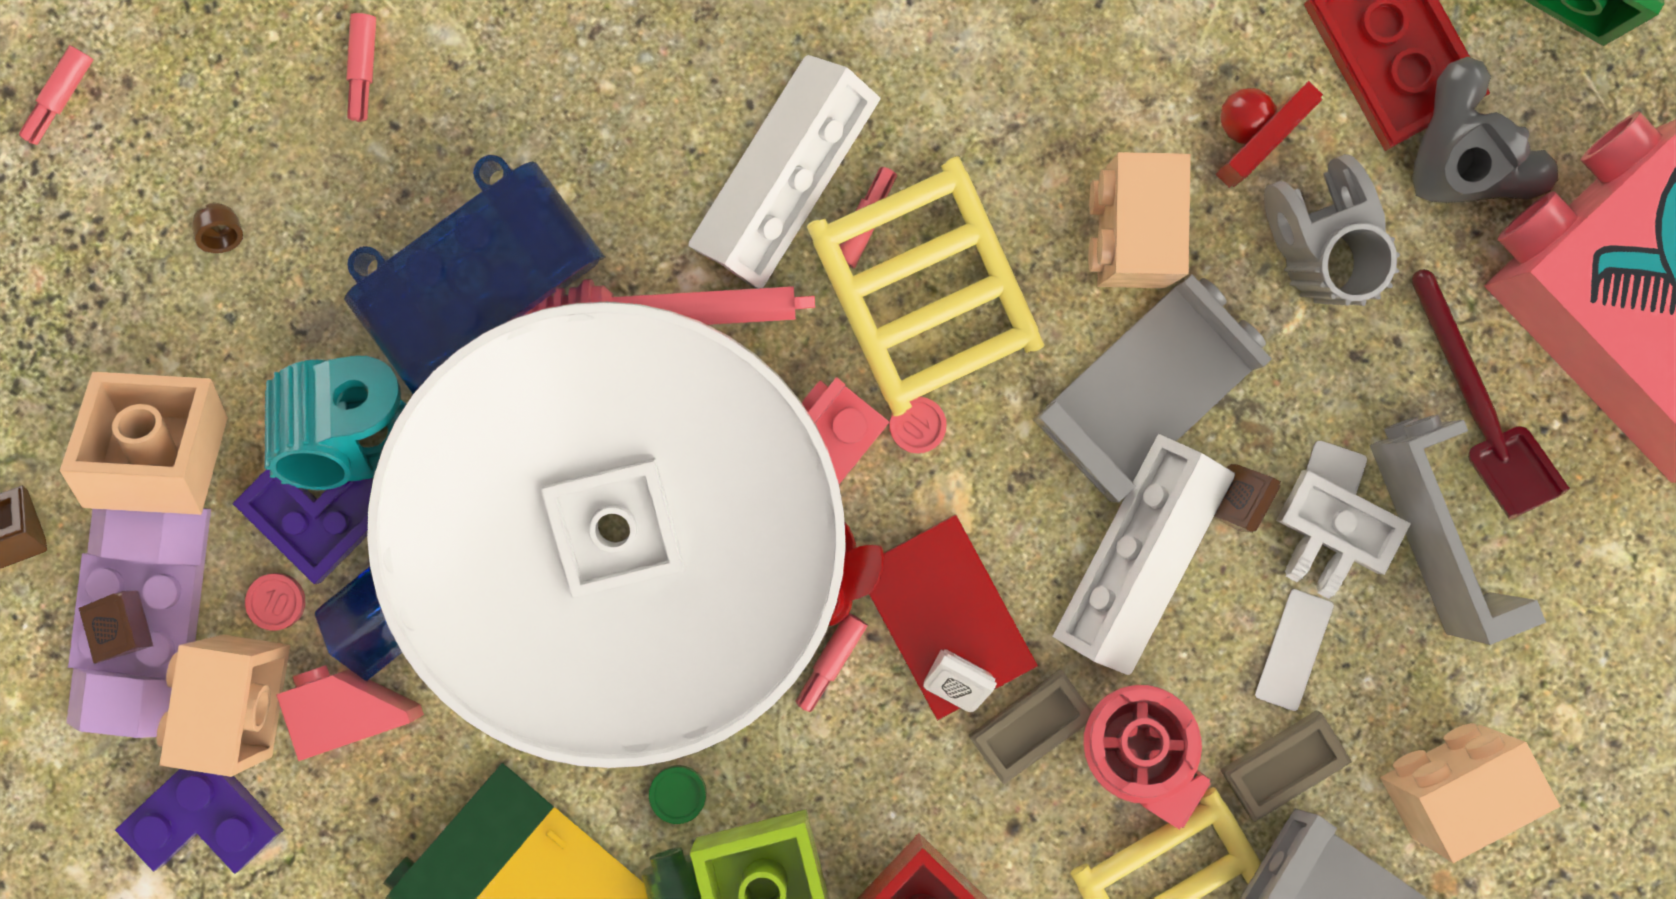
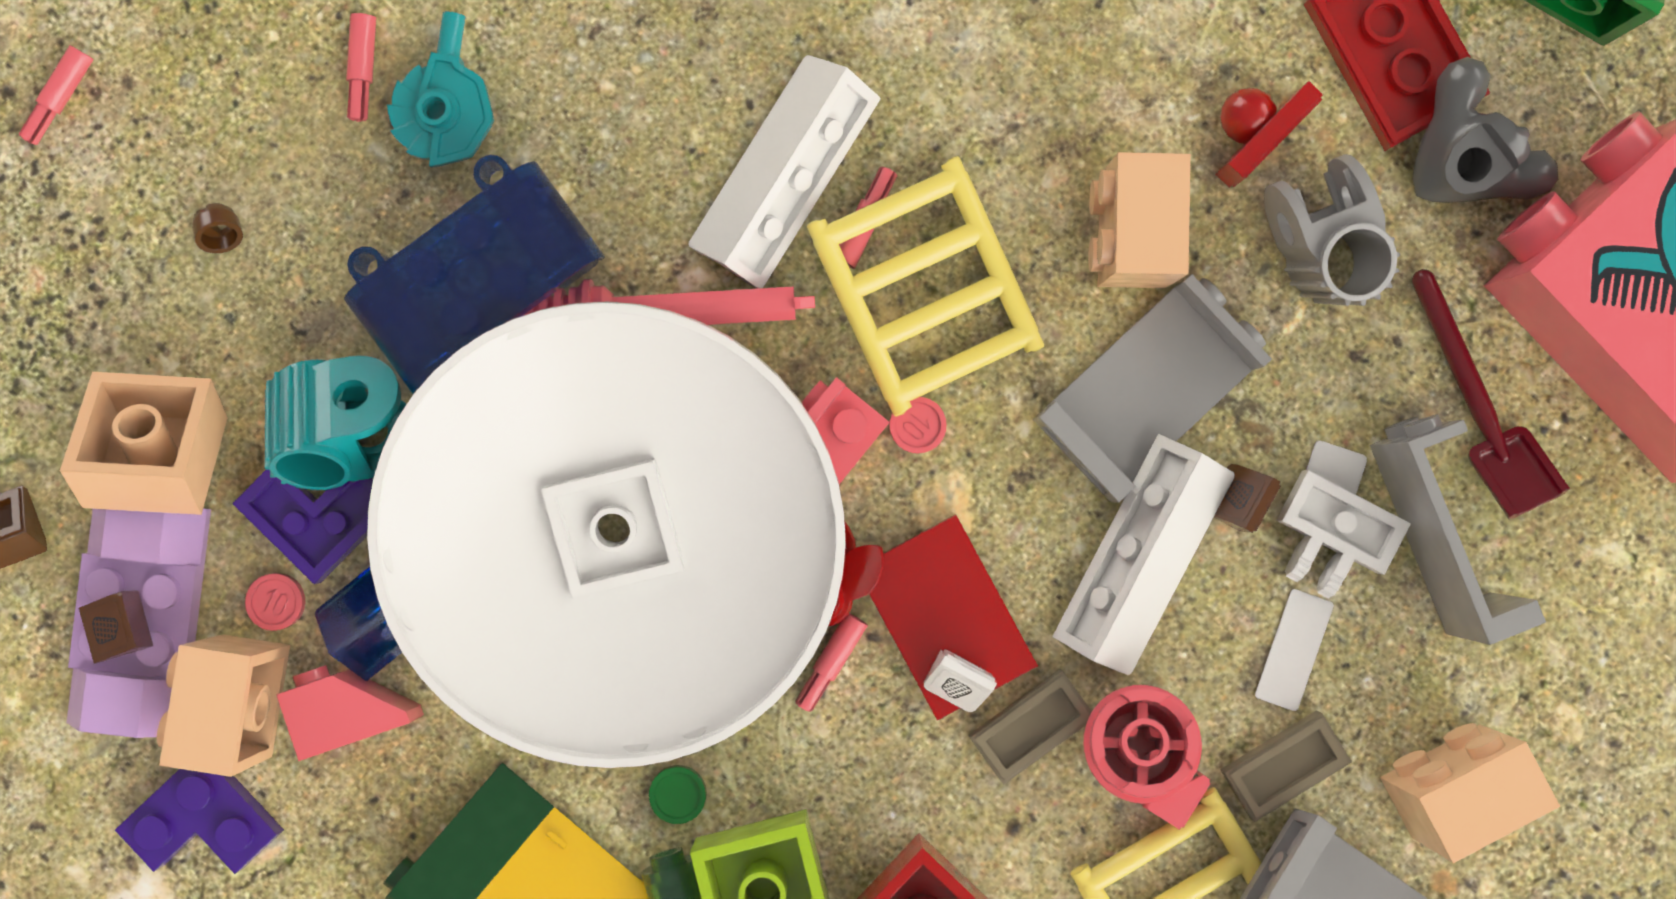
none -> teal piece [387,11,494,168]

